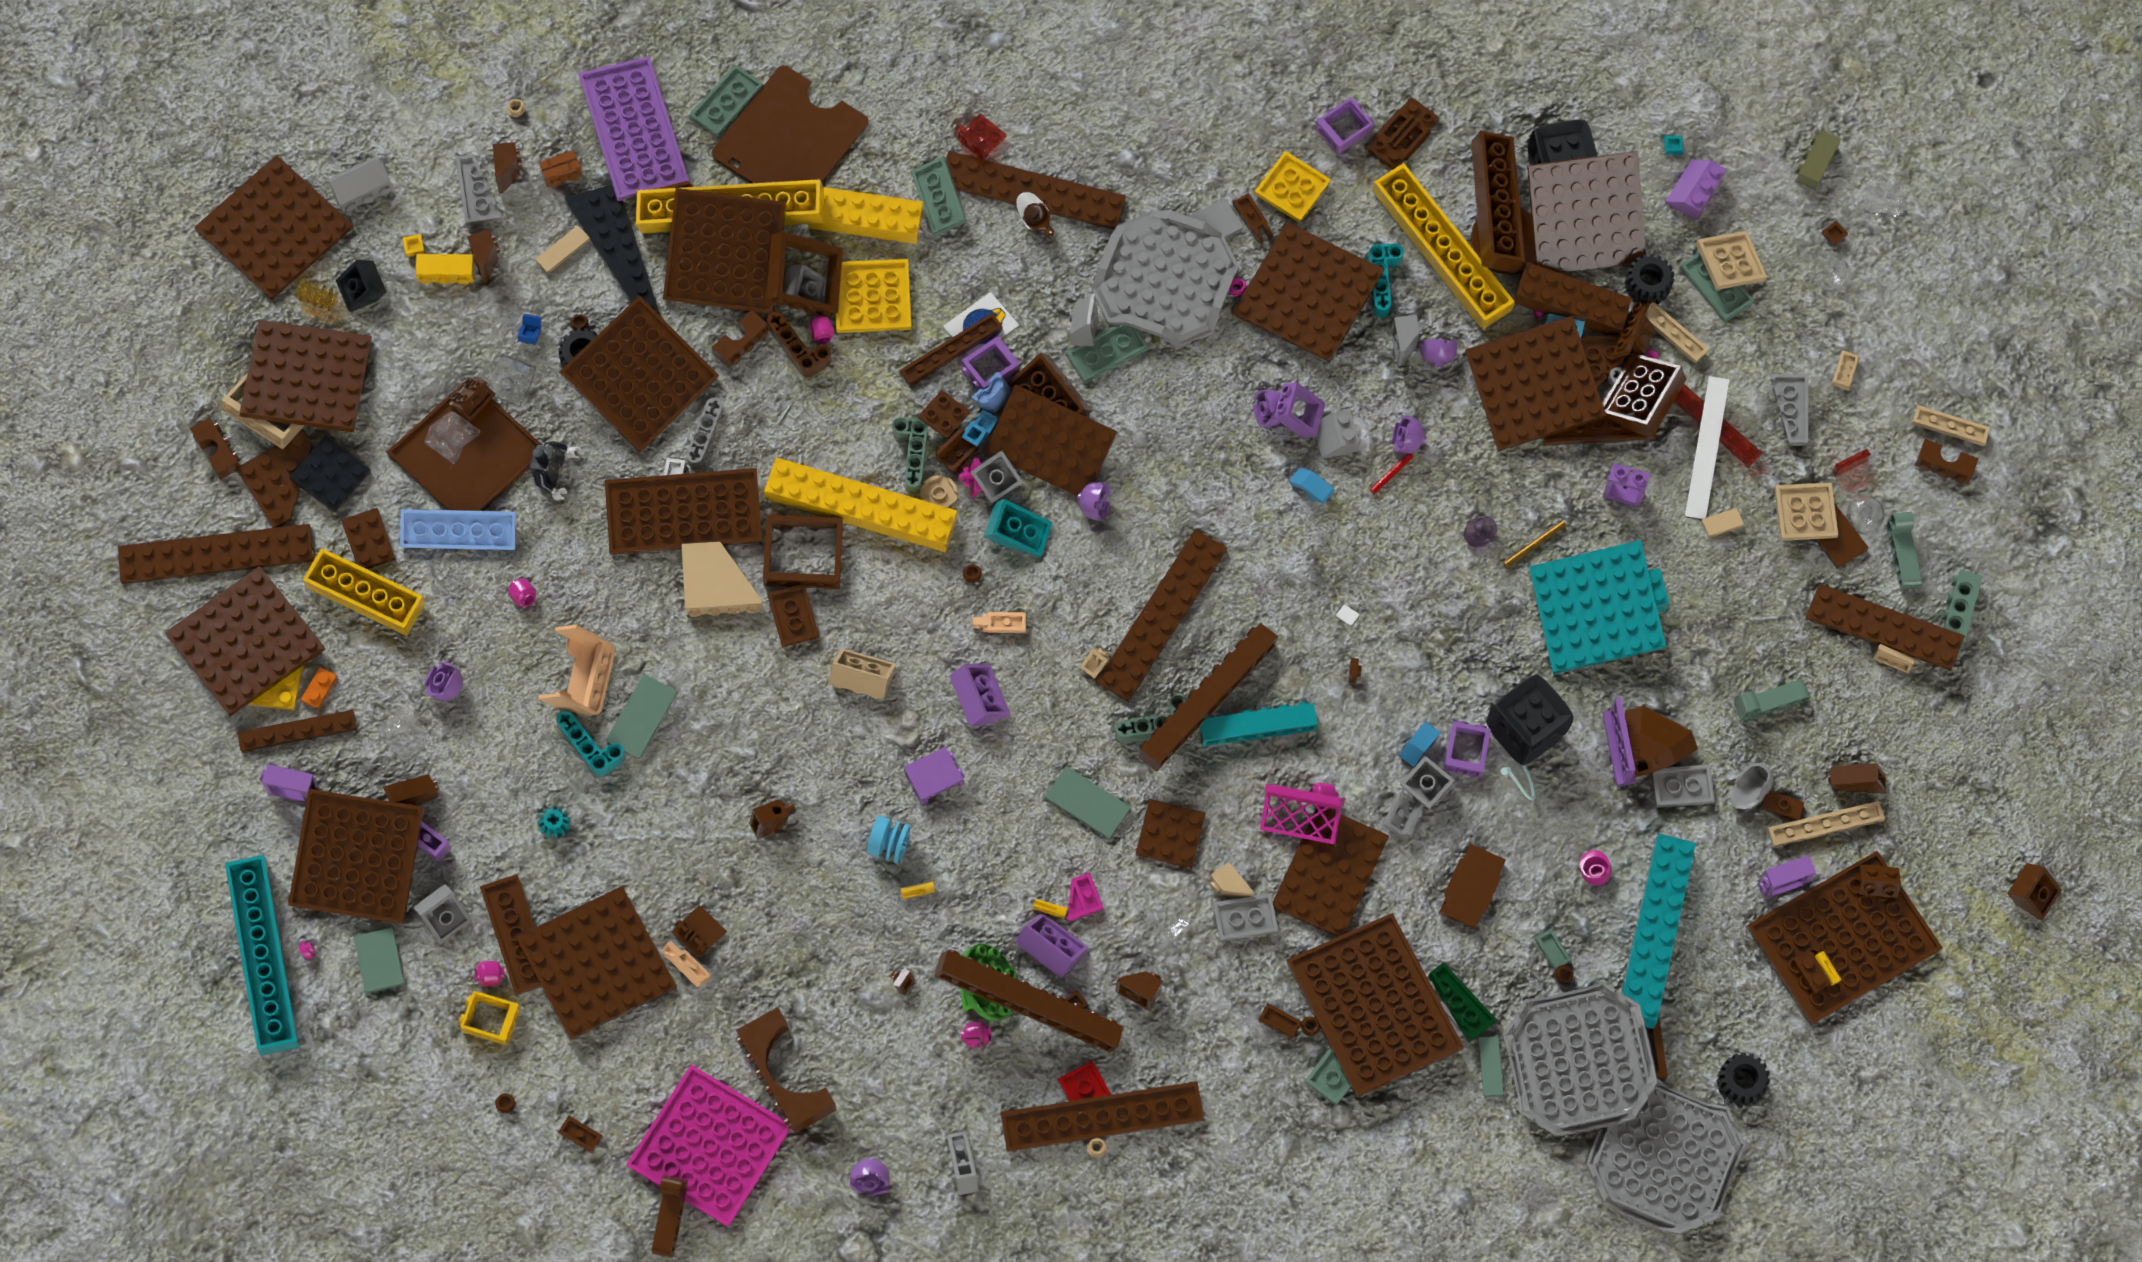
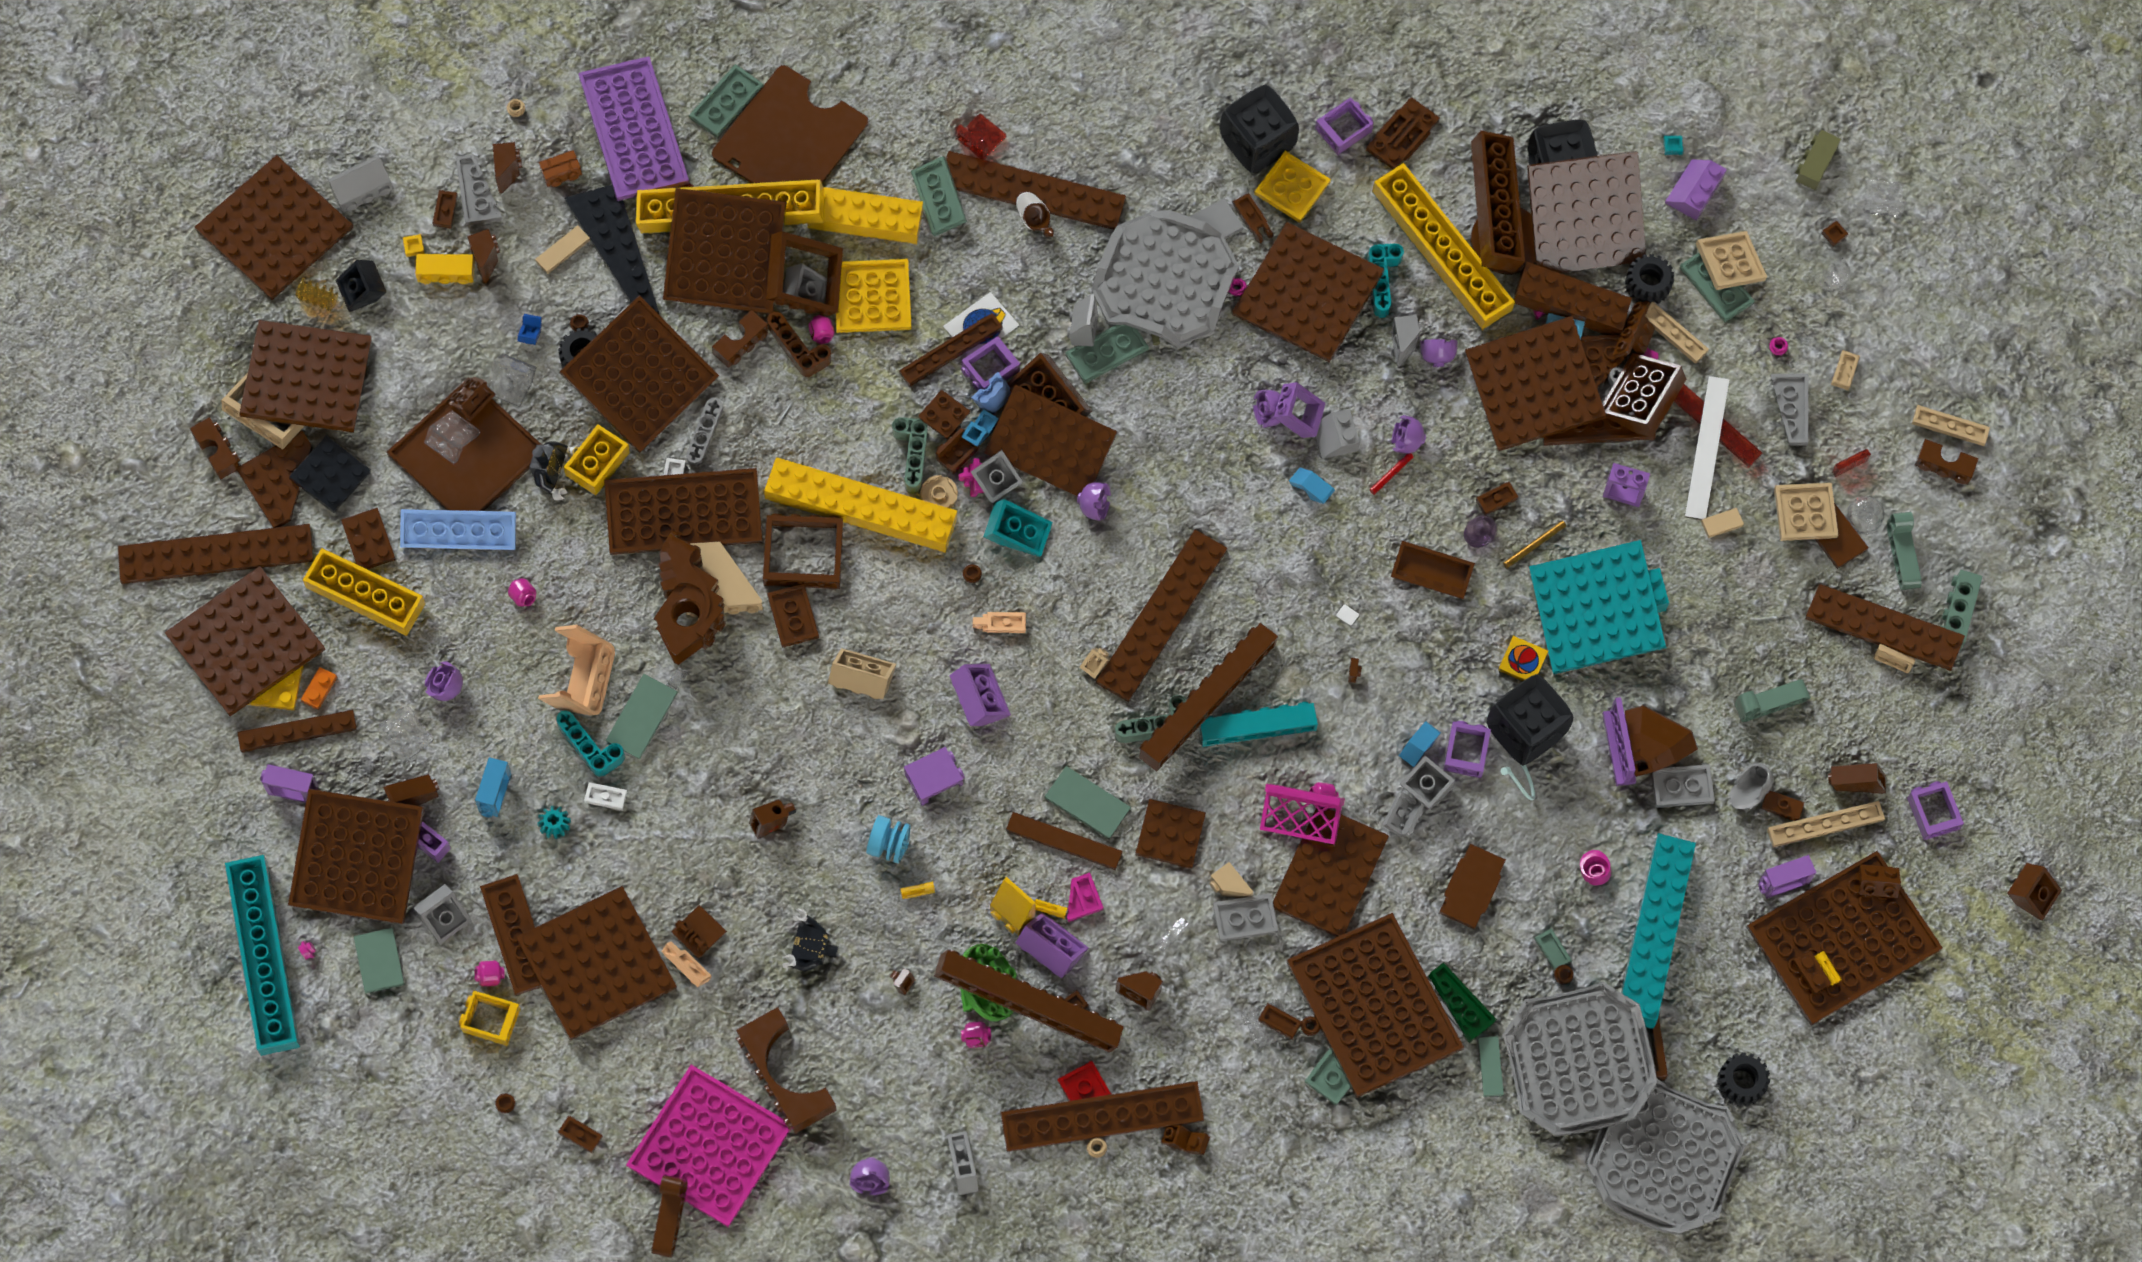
none -> reddish brown plate [432,190,458,229]
none -> dark azure window [475,757,512,818]
none -> yellow brick [564,424,630,496]
none -> white plate [584,782,627,811]
none -> reddish brown animal [653,531,726,665]
none -> black torso [782,909,839,972]
none -> yellow slope [990,877,1036,936]
none -> reddish brown tile [1006,812,1123,870]
none -> reddish brown slope [1161,1125,1211,1155]
none -> black piece [1219,84,1299,173]
none -> reddish brown slope [1391,541,1475,600]
none -> reddish brown plate [1476,481,1518,516]
none -> tile [1498,636,1548,681]
none -> dark pink plate [1769,337,1788,355]
none -> medium lavender window [1907,781,1964,840]

